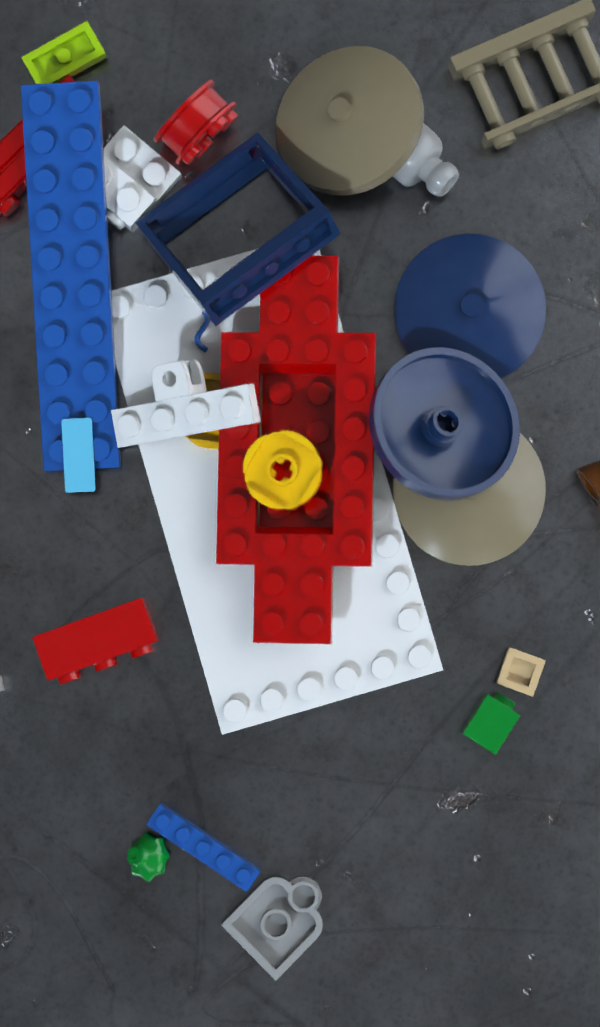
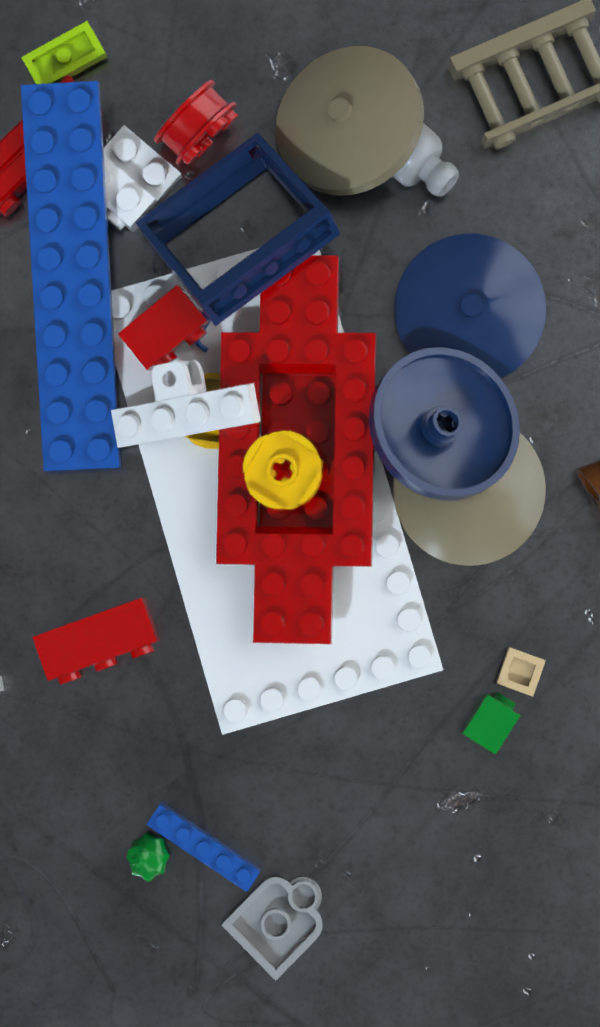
medium azure sticker [61,418,96,493] -> none
none -> red brick [118,285,210,371]

